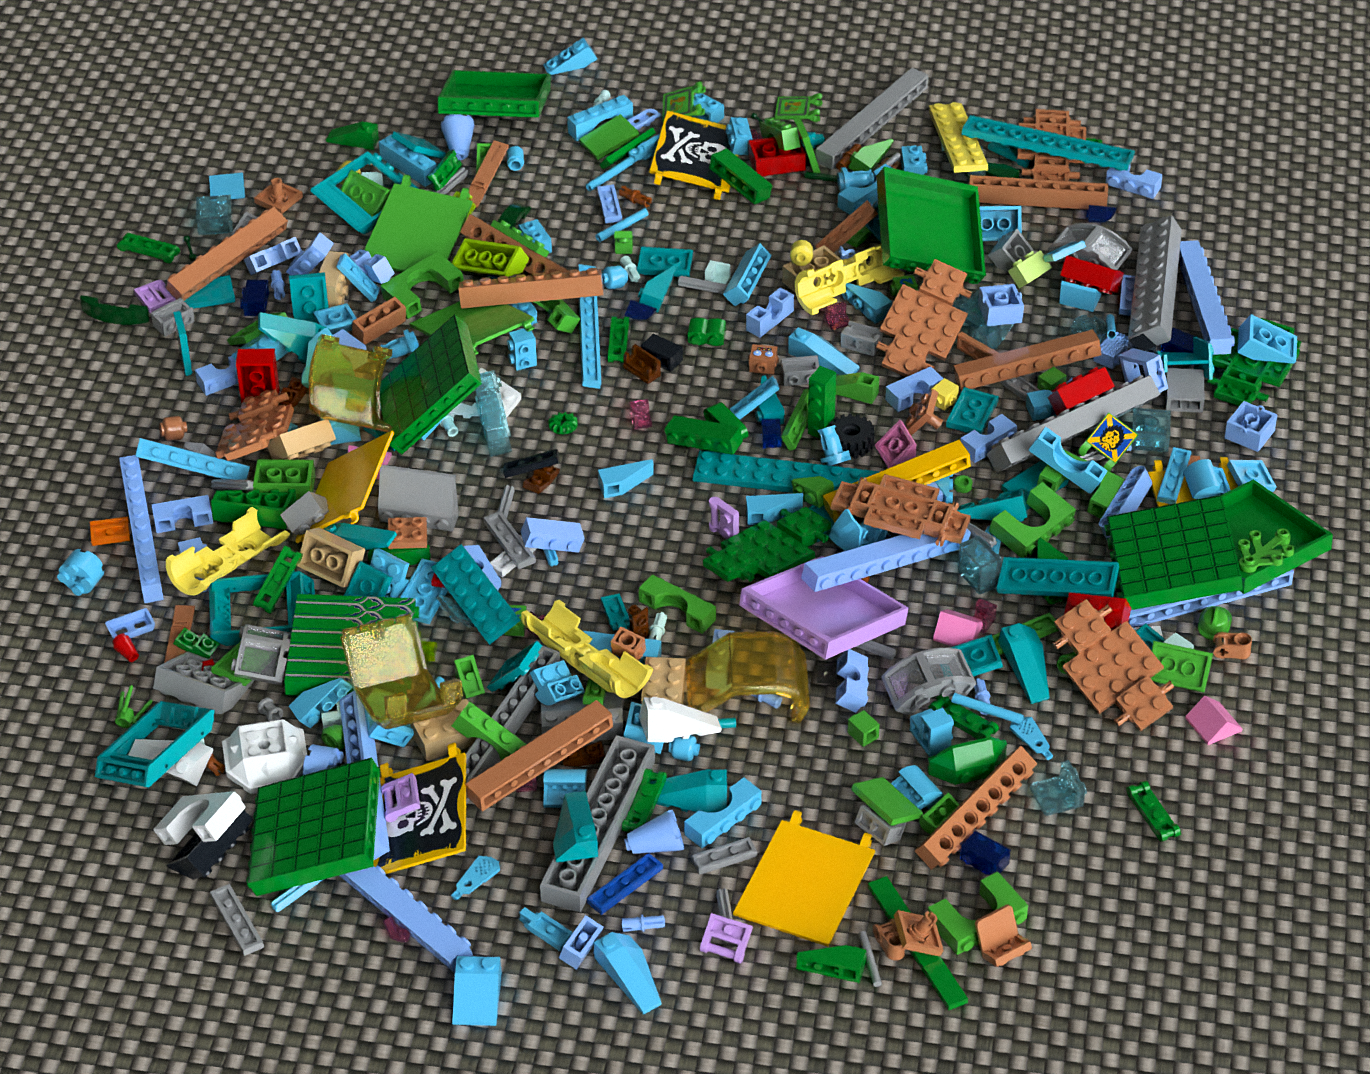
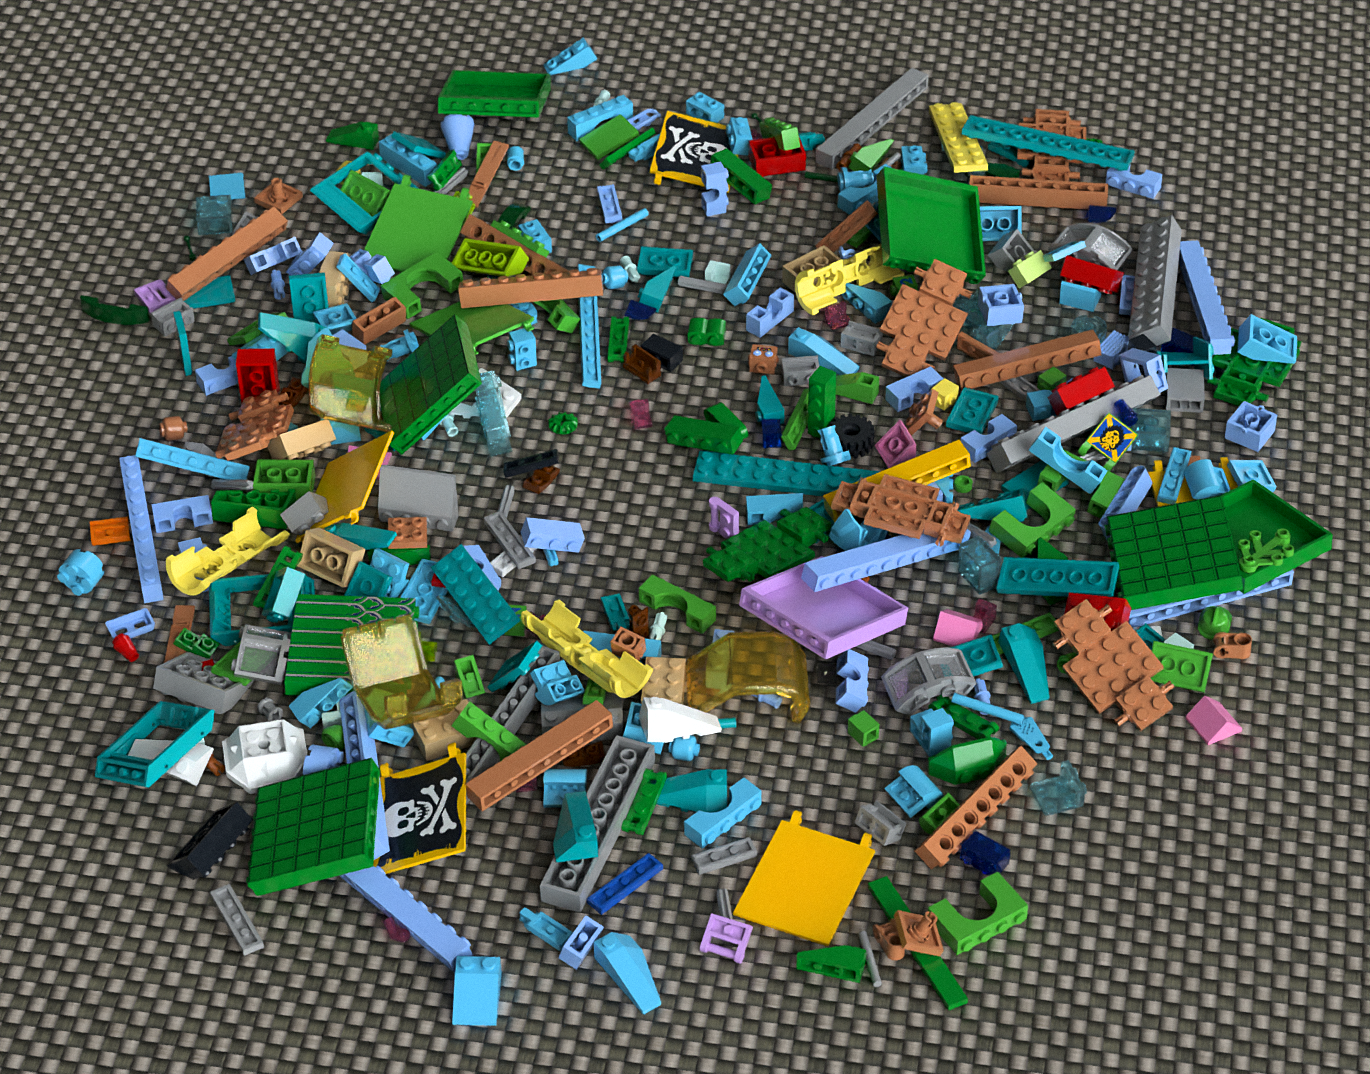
bright green plant [114,685,153,728] -> none
green plate [117,233,180,264] -> none
white arch [153,791,246,845] -> none
clear blue brick [240,280,270,316] -> none
axle [271,880,322,912] -> none
lavender plate [381,773,421,822] -> none
medium azure piece [451,856,500,900] -> none
medium azure piece [586,156,635,192] -> none
medium azure slope [598,459,654,498] -> none
bright green slope [614,231,633,254] -> none
dark orange pin [619,186,652,208] -> none
light blue axle [622,915,665,932] -> none
light blue cone [624,809,684,854] -> none
bright green flag [662,82,706,123] -> none
medium azure tile [730,376,780,420] -> none
bright green flag [775,93,823,122] -> none
light yellow head [790,240,813,266] -> none
bright green slope [792,476,835,508] -> none
bright green tile [794,117,820,173] -> none
bright green tile [851,777,923,826] -> none
nougat bracket [975,904,1032,967] -> none
medium azure piece [1106,314,1116,339] -> none
green plate [1126,780,1181,842] -> none
none -> window [262,567,305,623]
none -> light blue arch [701,162,729,217]
none -> clear blue cone [1114,399,1138,427]

